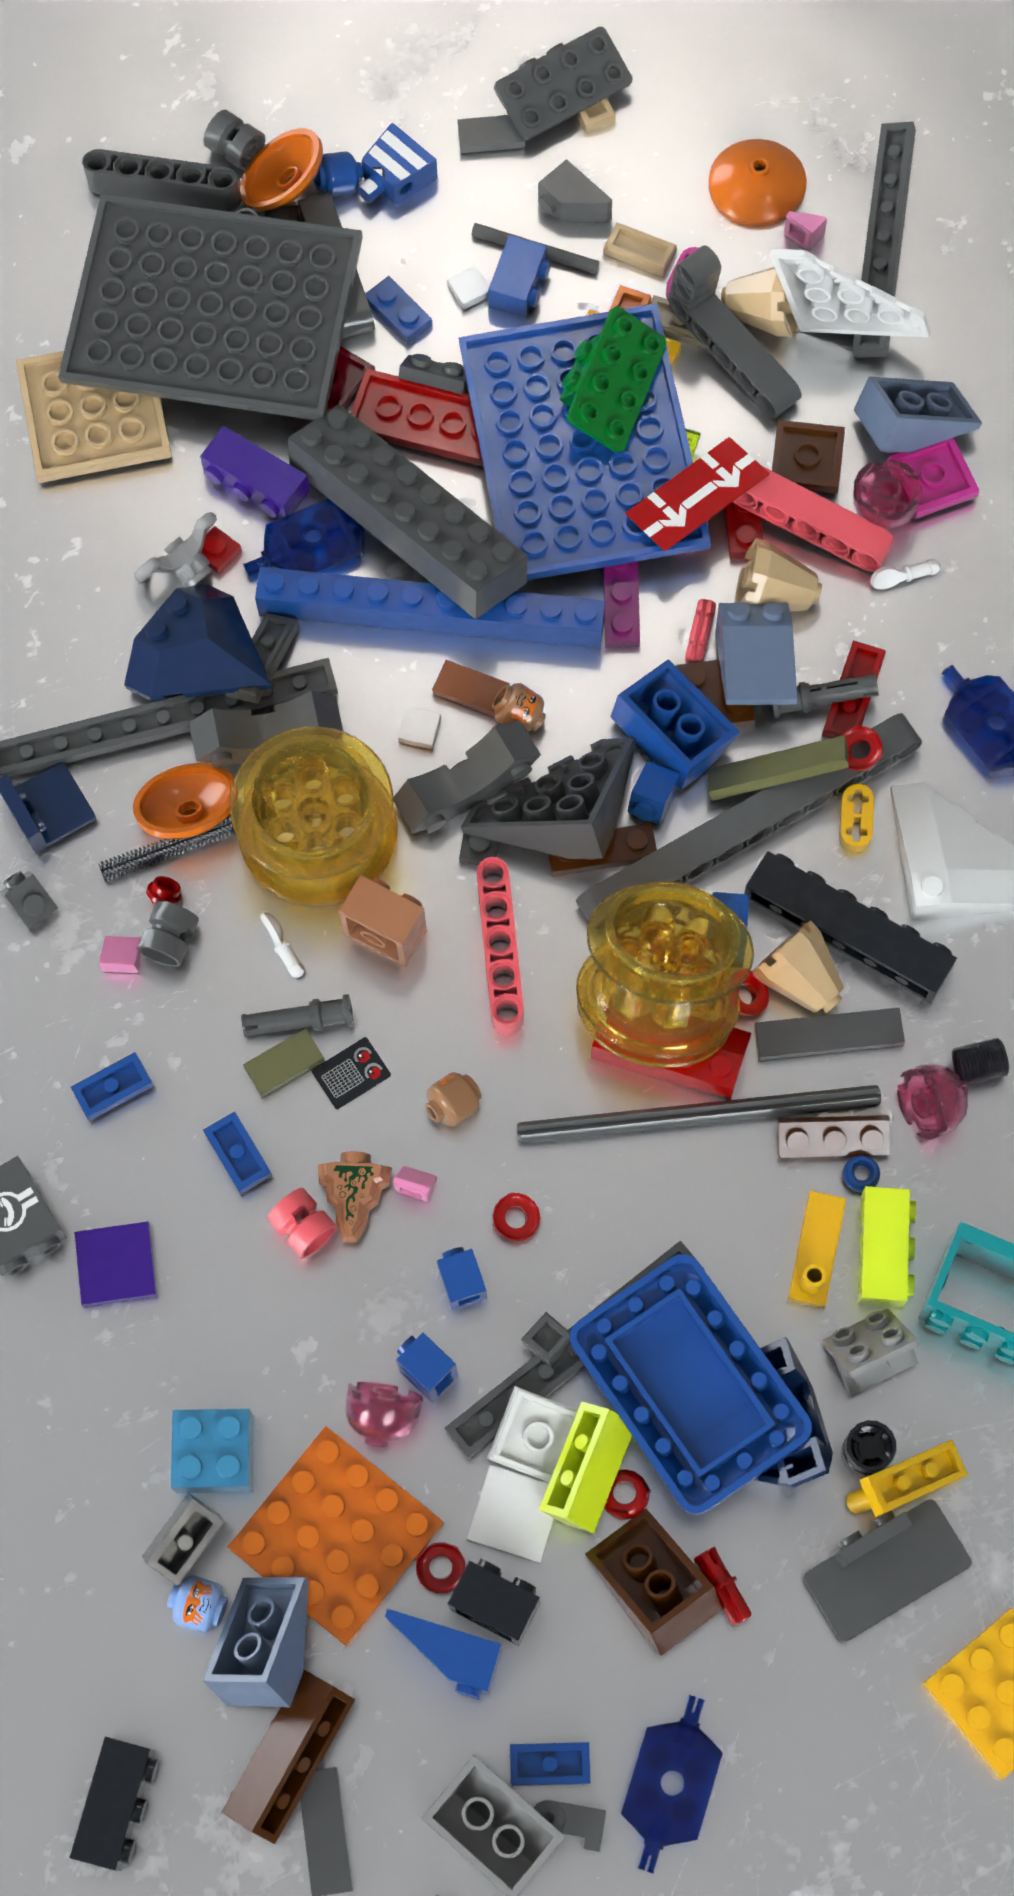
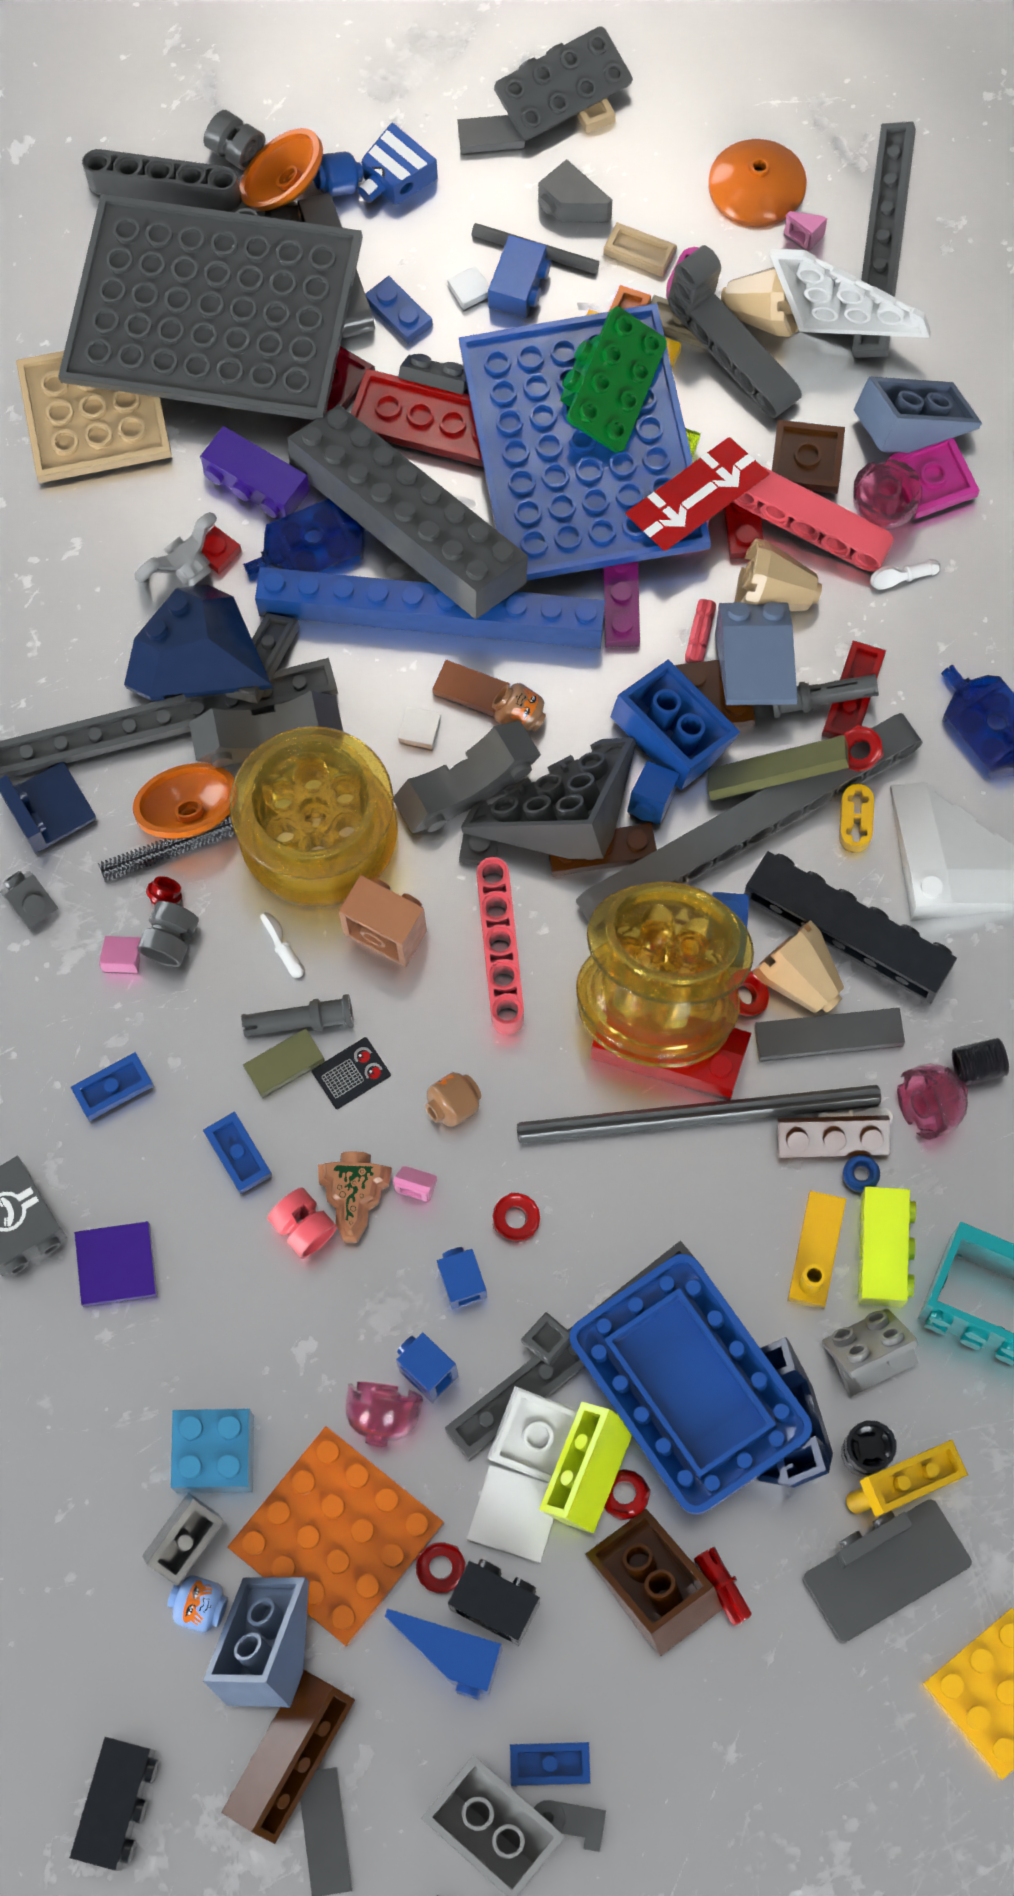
clear blue plate [621,1695,723,1874] -> none

